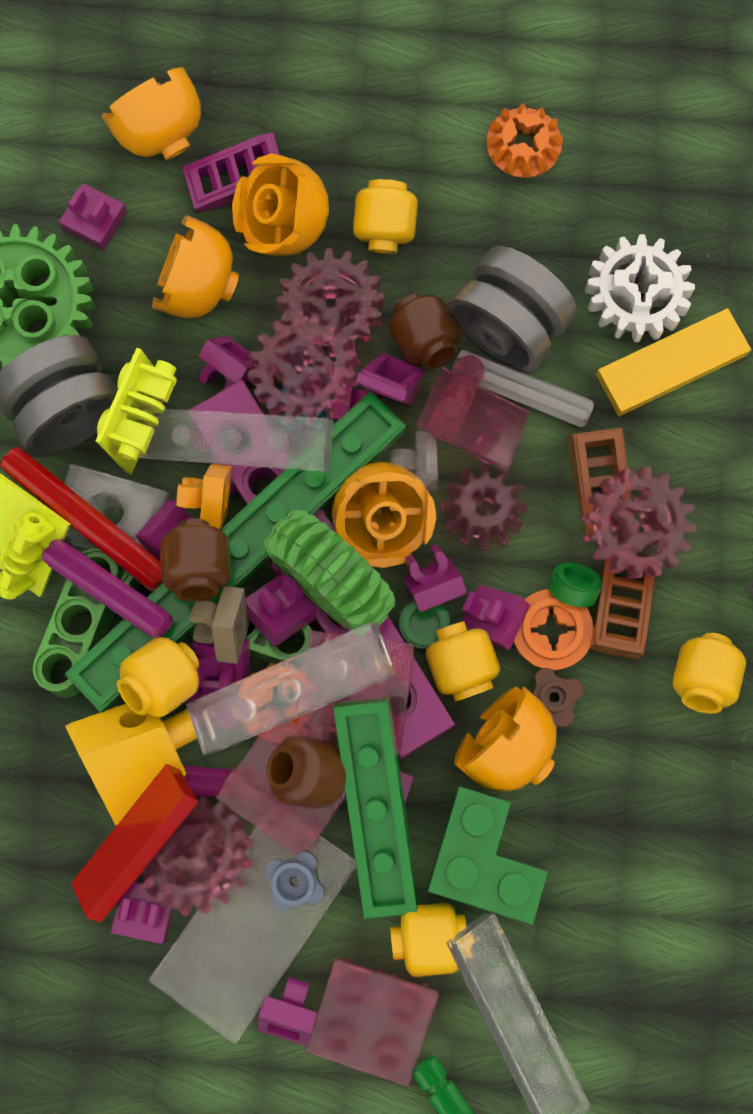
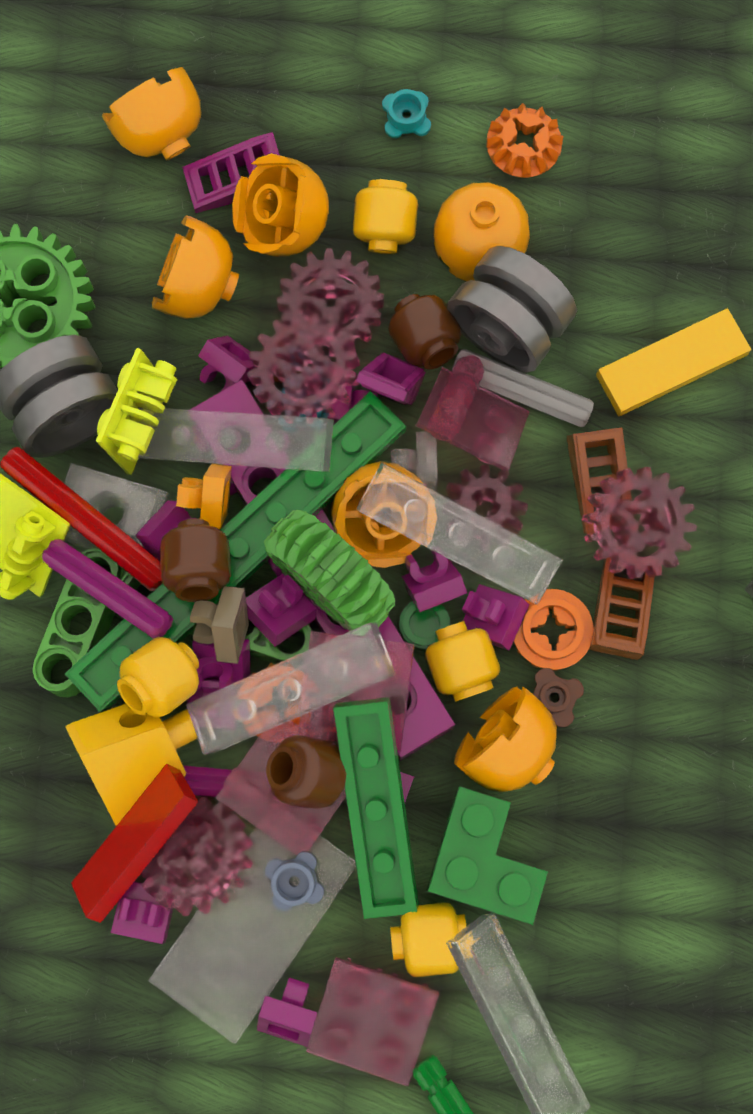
magenta tile [59,183,127,251] -> none
green tile [548,562,603,607] -> none
white gear [585,234,695,343] -> none
yellow head [672,633,746,714] -> none
none -> clear tile [356,462,563,605]
none -> teal plate [382,89,431,139]
none -> light orange cylinder [434,182,530,281]

